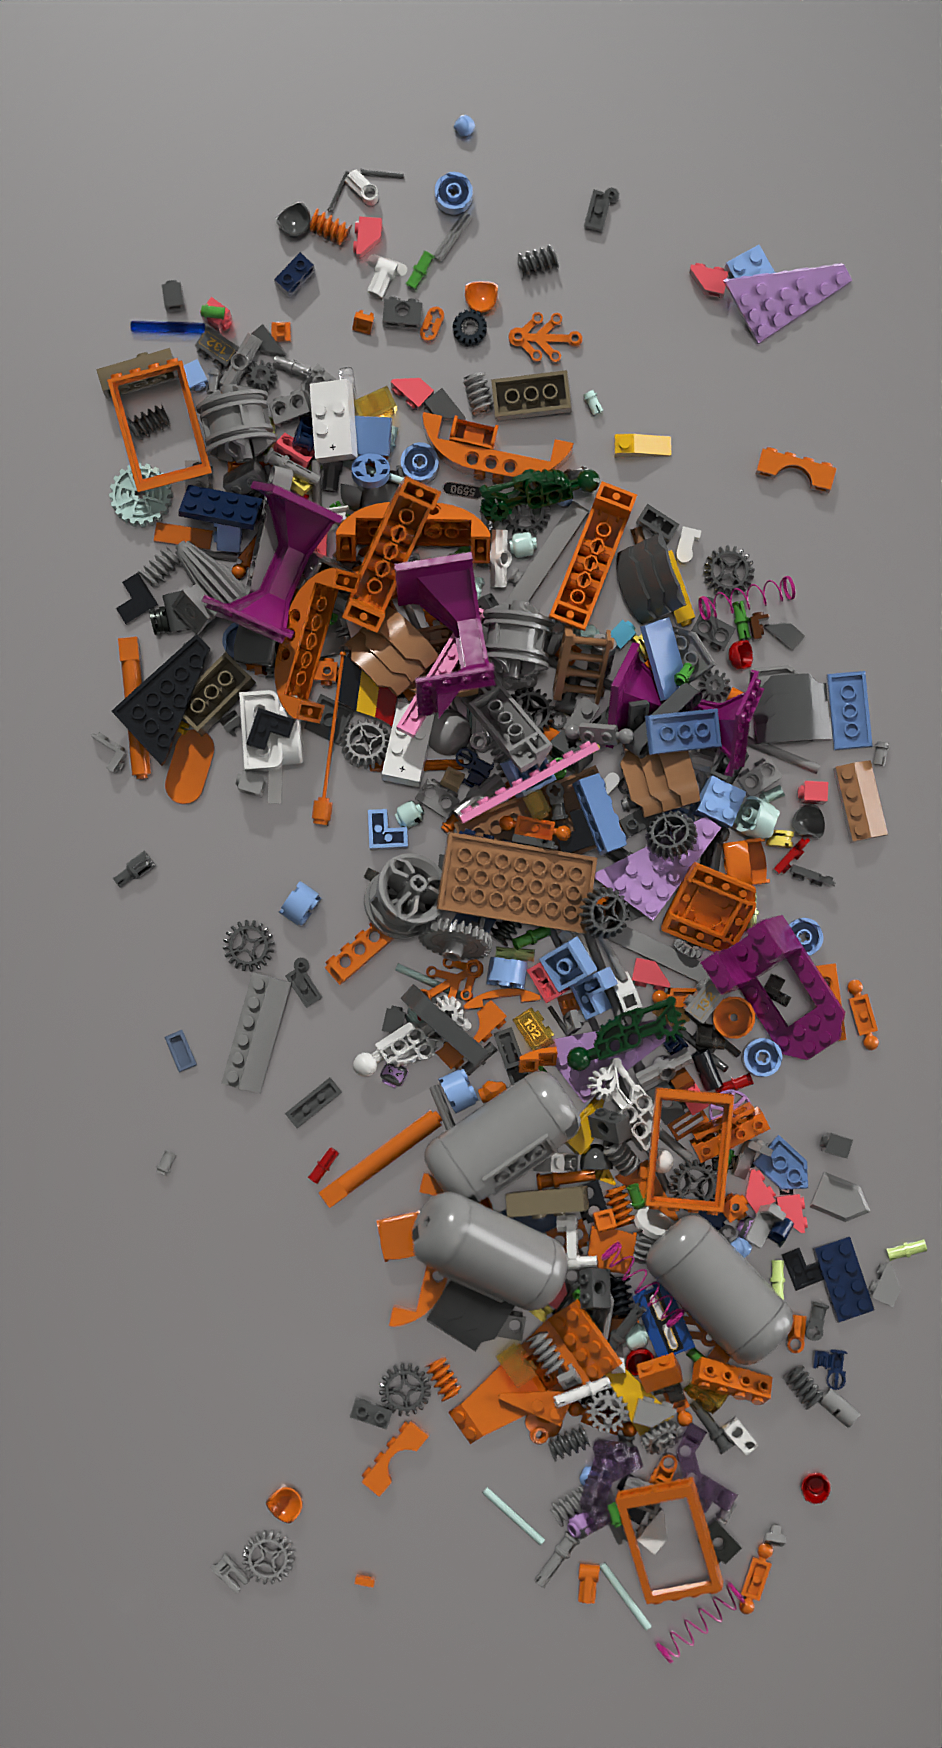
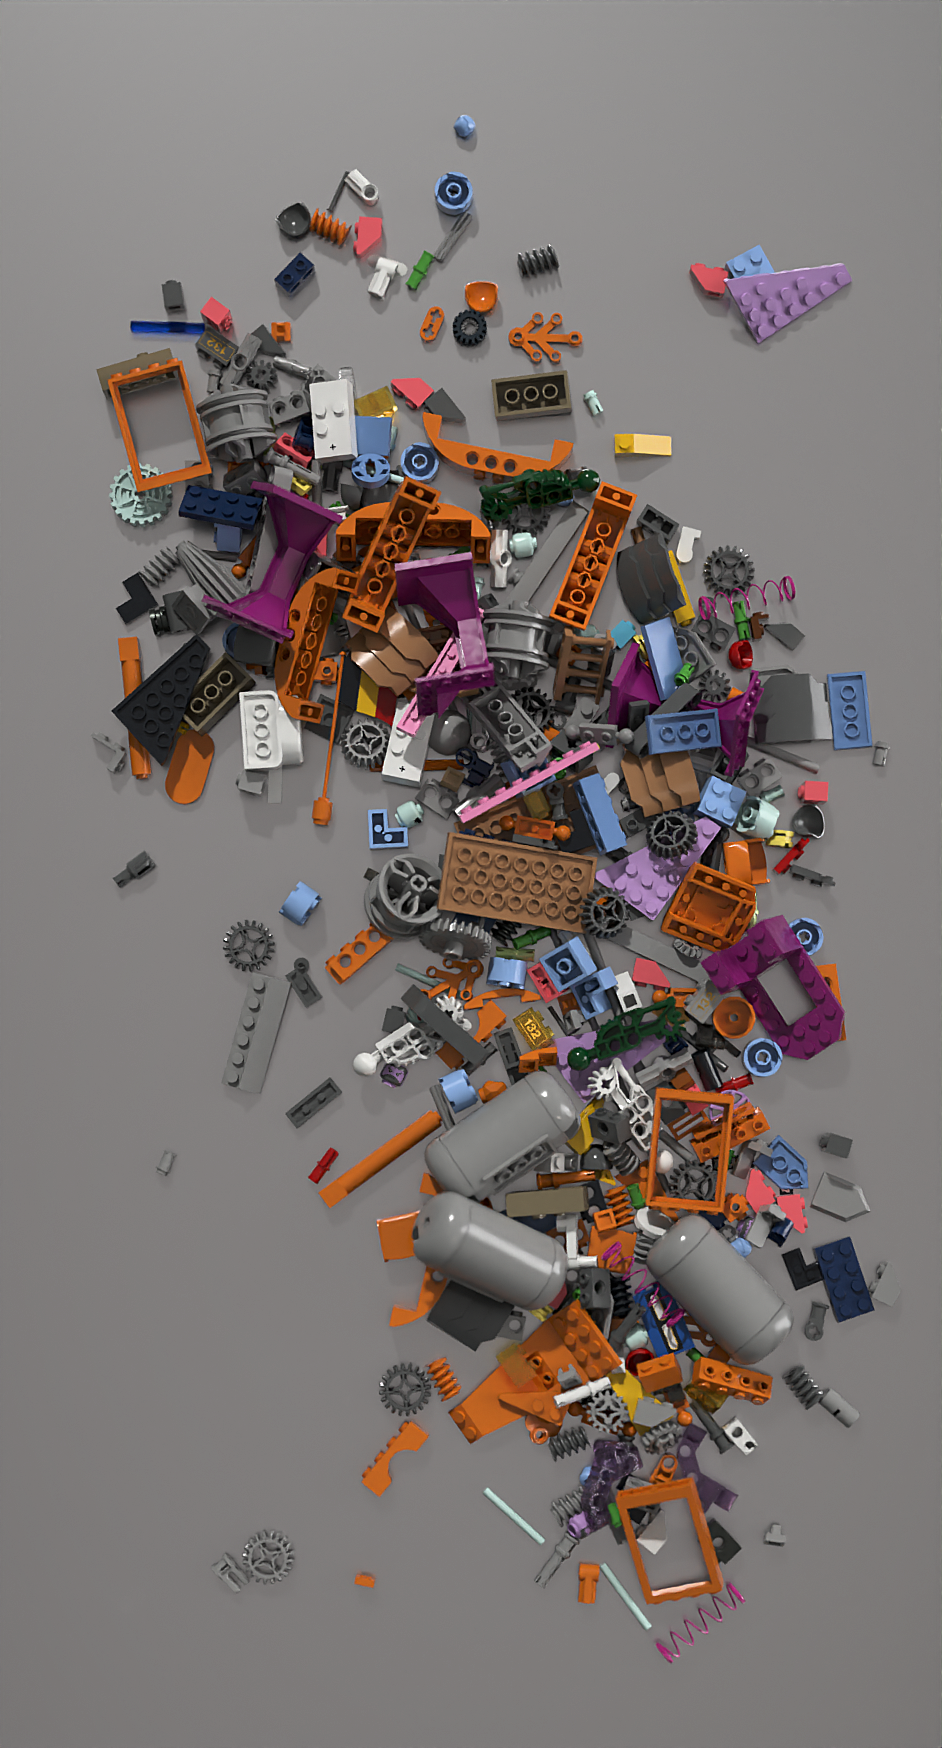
dark grey piece [127,403,170,439] -> none
orange tile [153,522,213,550] -> none
sand blue tile [165,1030,197,1072] -> none
light blue brick [184,359,208,391] -> none
bright green pin [201,304,225,320] -> none
light grey tile [219,710,242,736] -> none
black tile [246,708,295,751] -> none
orange helmet [266,1487,302,1523] -> none
dark grey brick [350,1397,393,1430] -> none
orange tile [352,310,374,335] -> none
dark grey piece [360,169,404,178] -> none
dark grey brick [382,297,423,329] -> none
orange pin [441,814,459,834] -> none
black sticker [442,482,482,499] -> none
orange piece [449,415,499,450] -> none
light grey piece [463,373,494,415] -> none
light grey piece [525,1331,565,1376] -> none
dark grey hinge [584,188,619,232] -> none
light grey bar [593,913,628,981] -> none
light grey pin [716,1499,737,1525] -> none
orange plate [739,1543,773,1615] -> none
orange arch [755,447,837,493] -> none
clear smoke piece [764,974,791,1007] -> none
yellowish green pin [770,1260,785,1300] -> none
orange piece [786,1315,807,1353] -> none
red hair [801,1472,831,1504] -> none
dark blue piece [813,1349,847,1390] -> none
medium nougat slope [833,760,888,843] -> none
orange plate [847,979,879,1050] -> none
yellowish green pin [887,1239,927,1261] -> none

